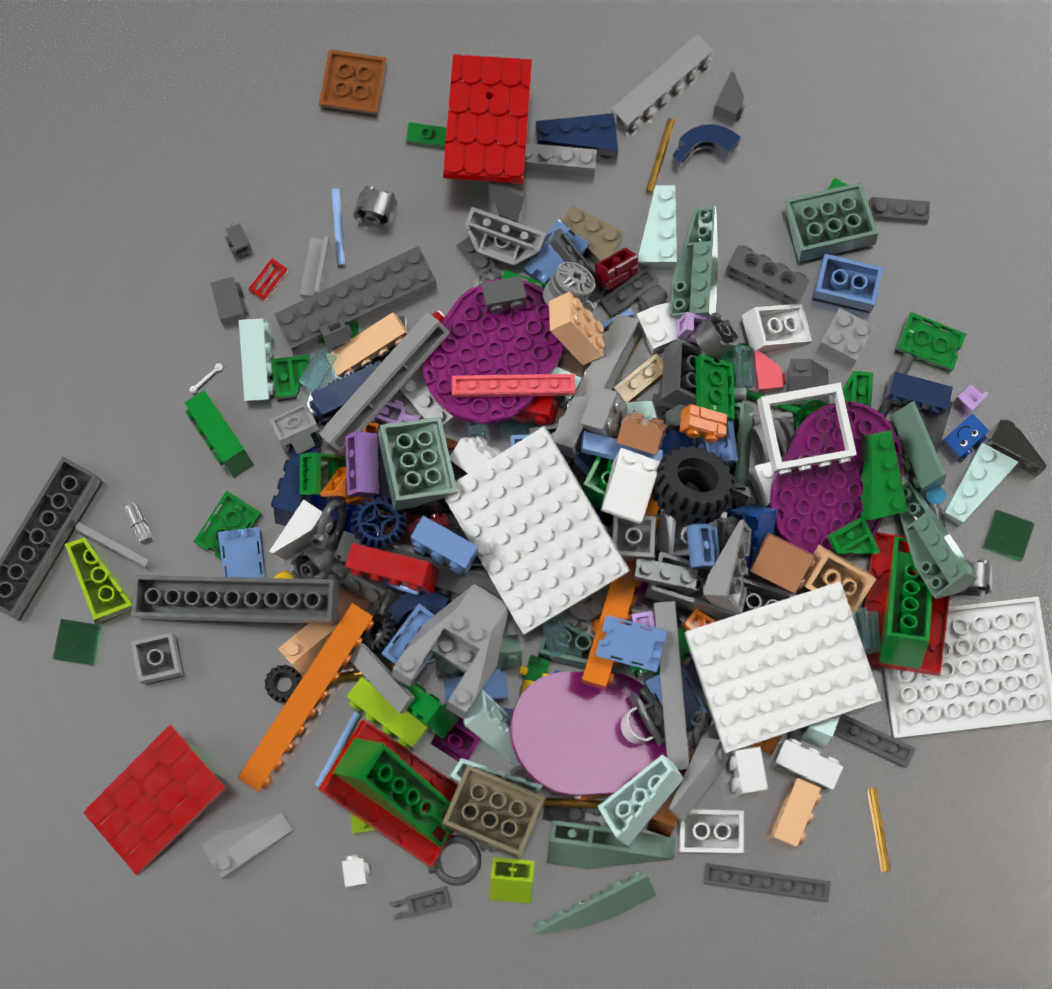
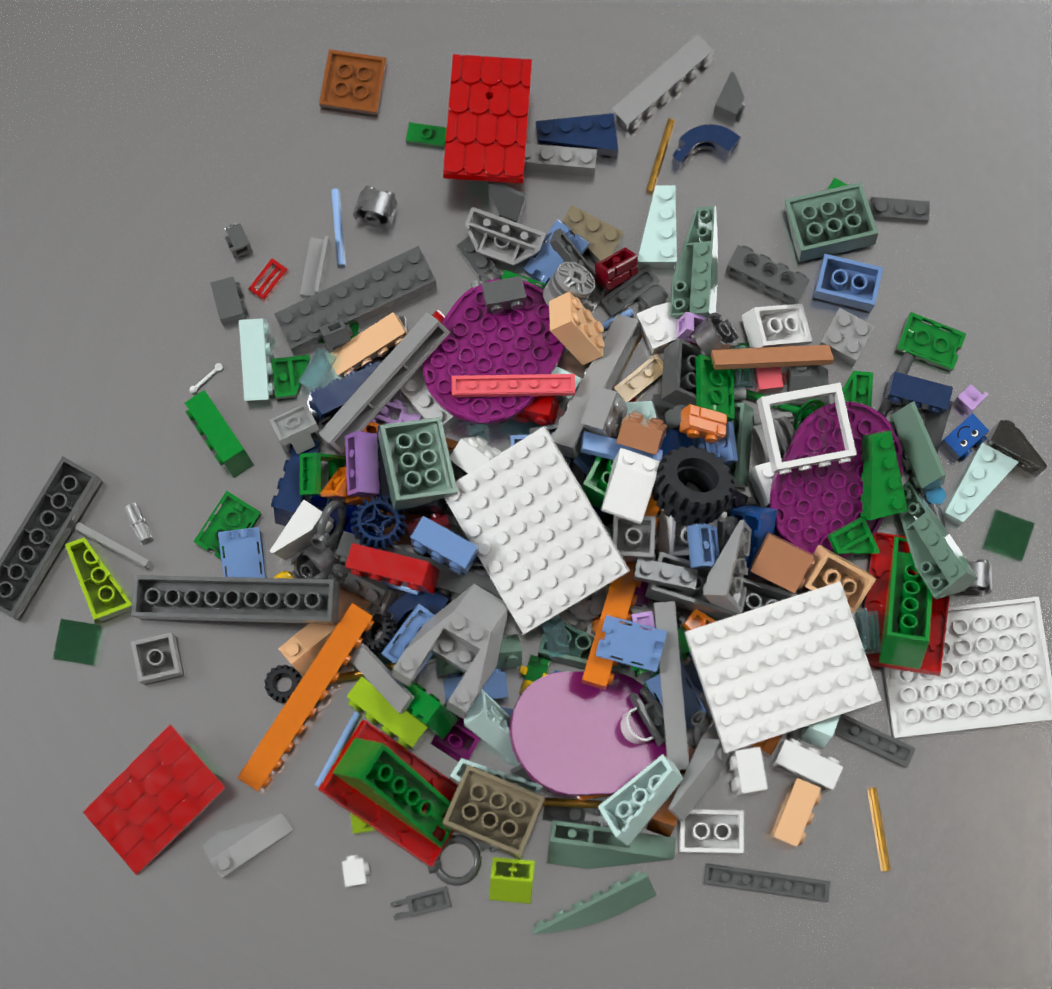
none -> nougat tile [711,345,834,370]

